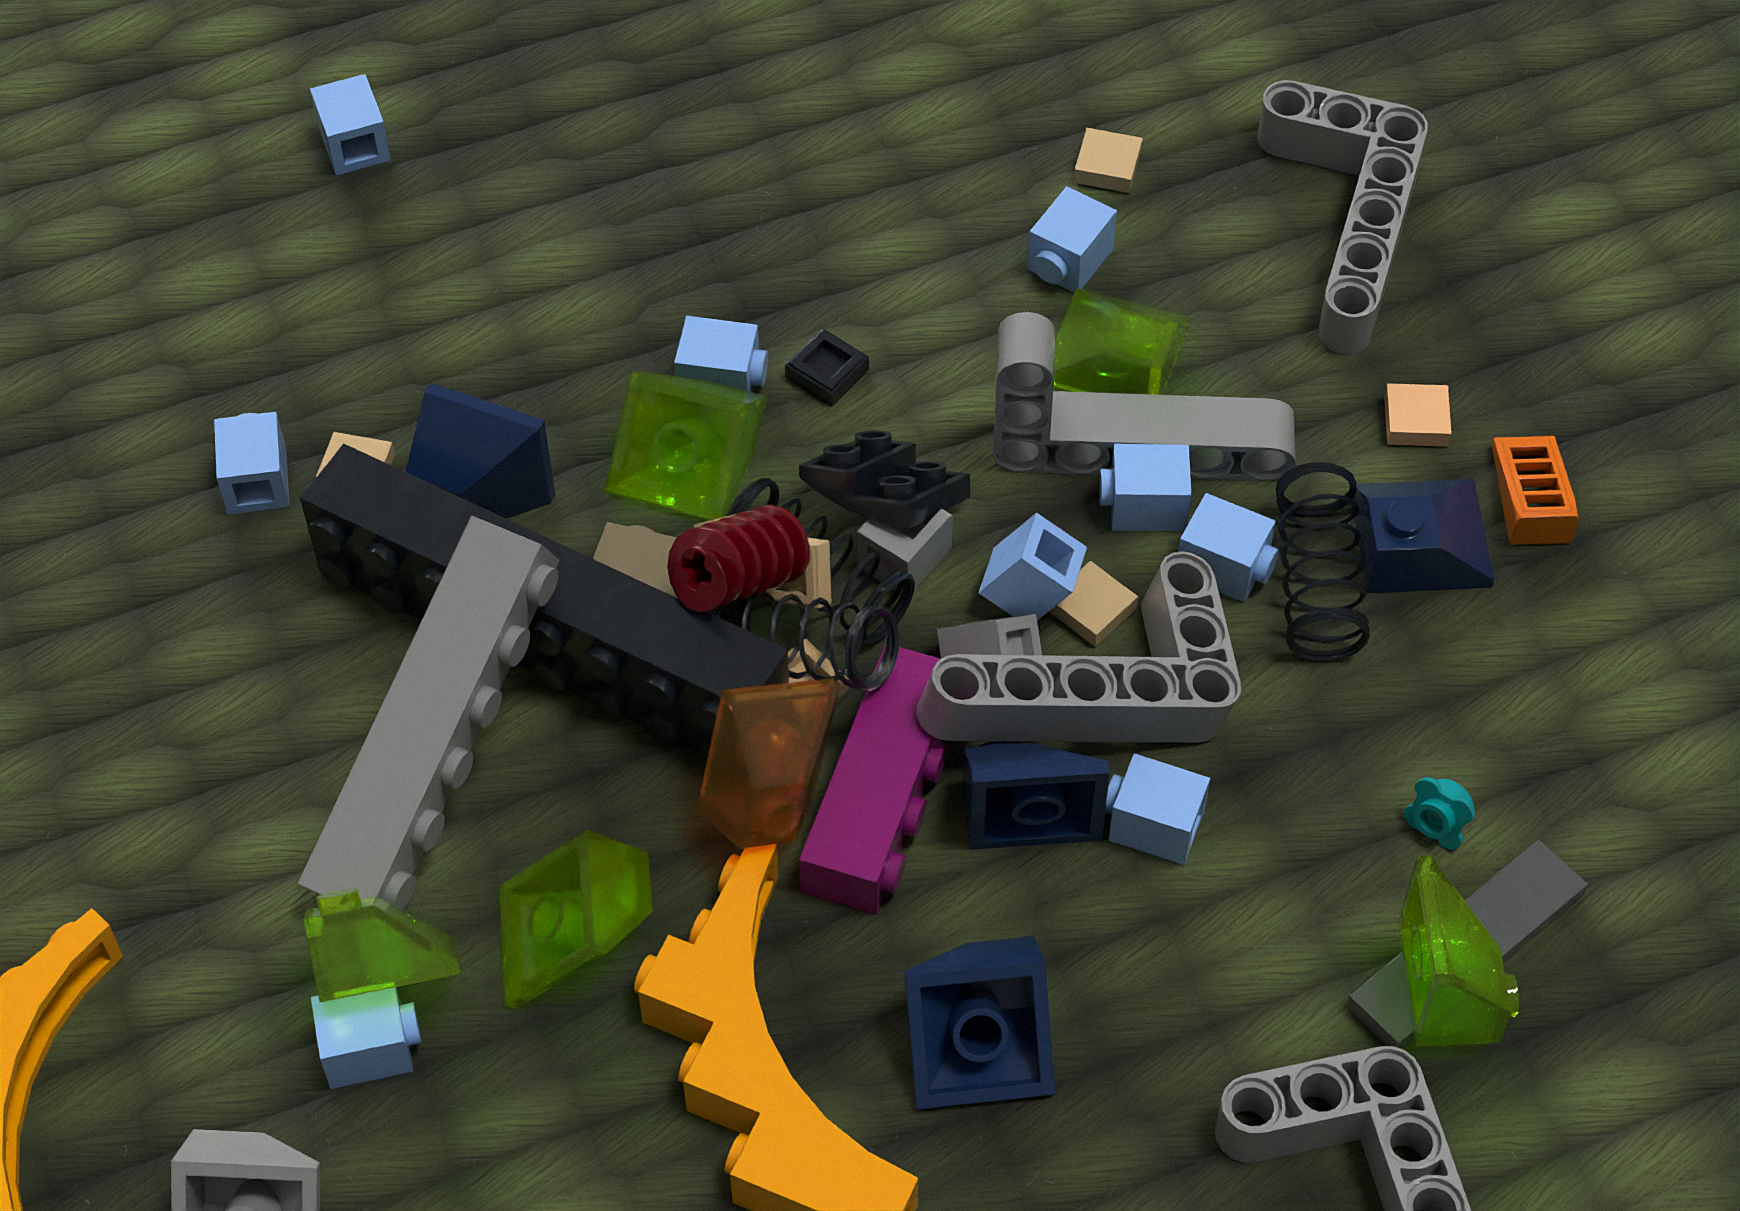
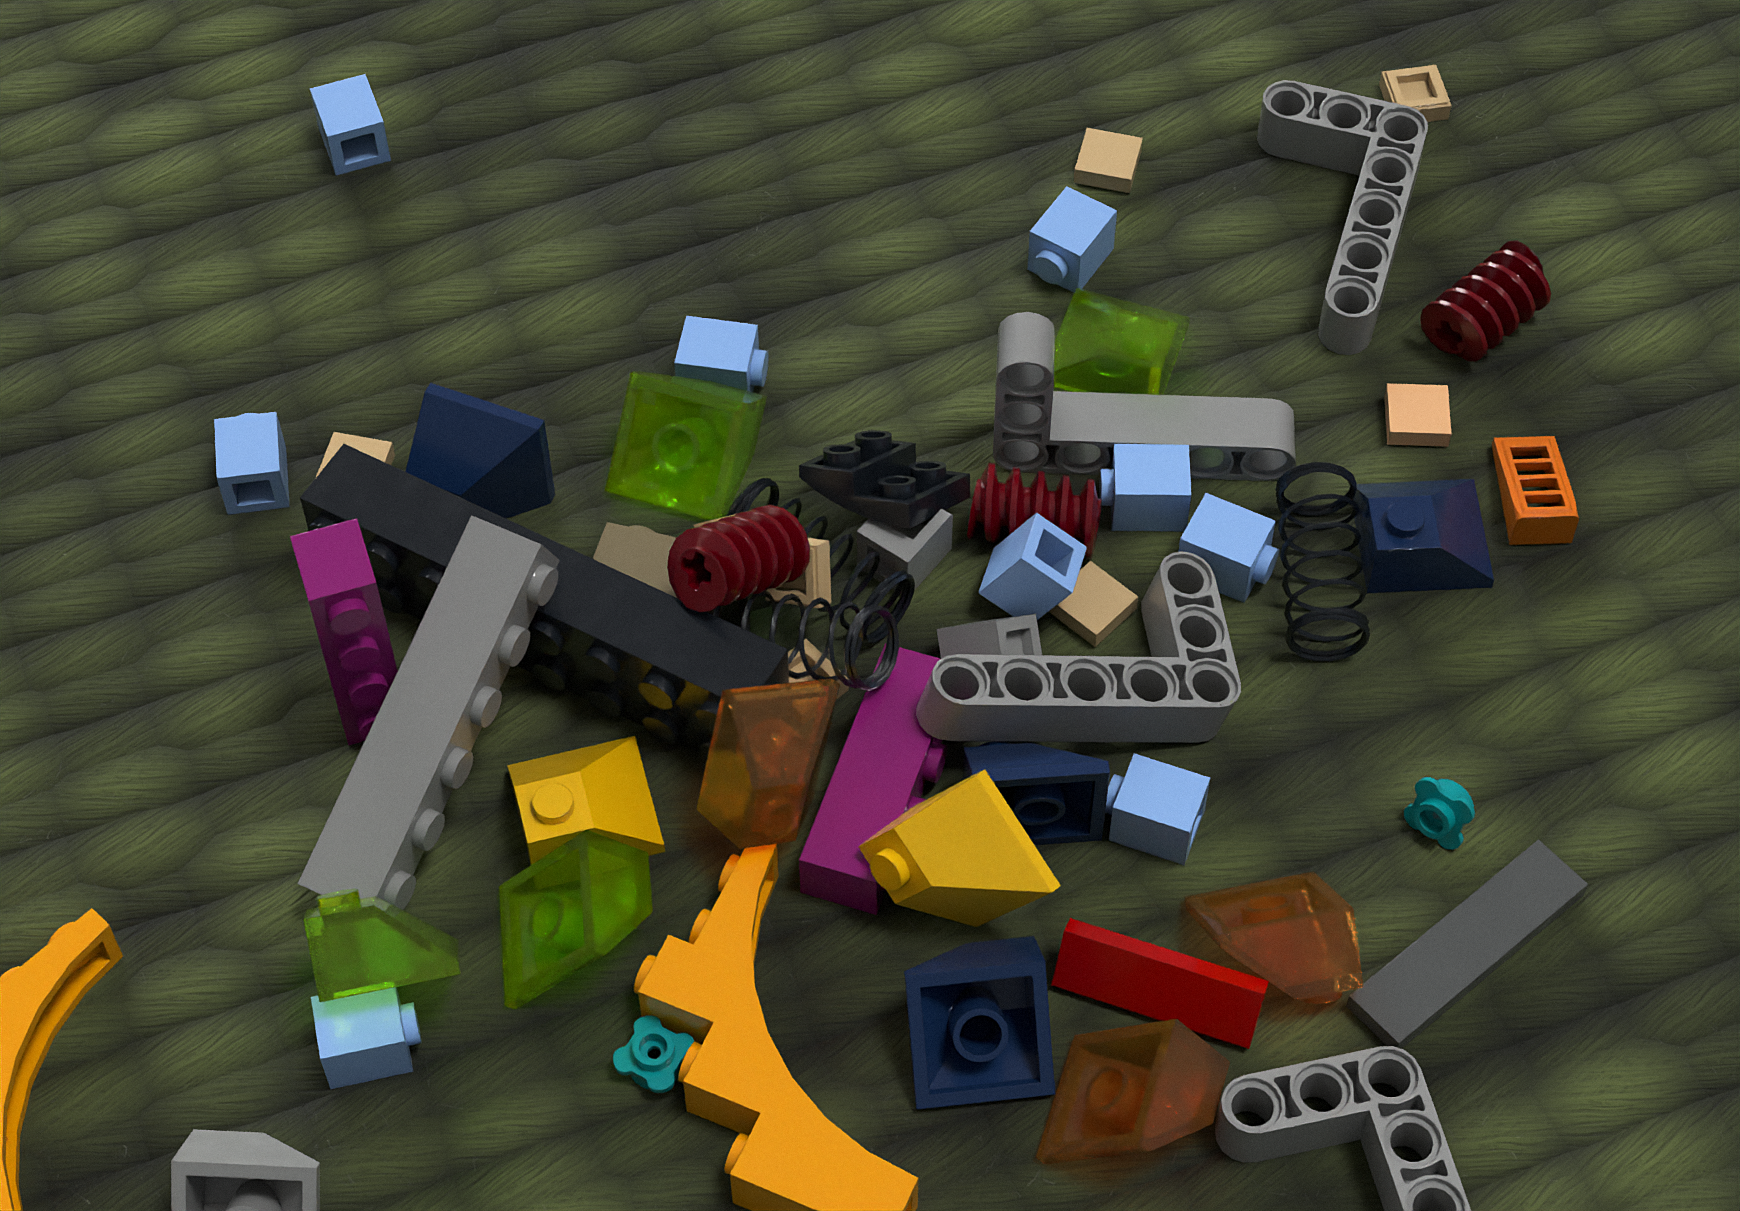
black tile [785,328,869,407] -> none
clear neon green slope [1397,855,1519,1046] -> none
none -> magenta brick [290,518,398,745]
none -> yellow slope [507,736,665,883]
none -> teal plate [613,1015,695,1093]
none -> yellow slope [858,769,1061,927]
none -> dark red piece [967,462,1102,560]
none -> clear orange slope [1036,1019,1230,1164]
none -> red tile [1052,918,1269,1049]
none -> clear orange slope [1184,871,1363,1004]
none -> tan tile [1379,65,1451,122]
none -> dark red piece [1420,240,1551,362]

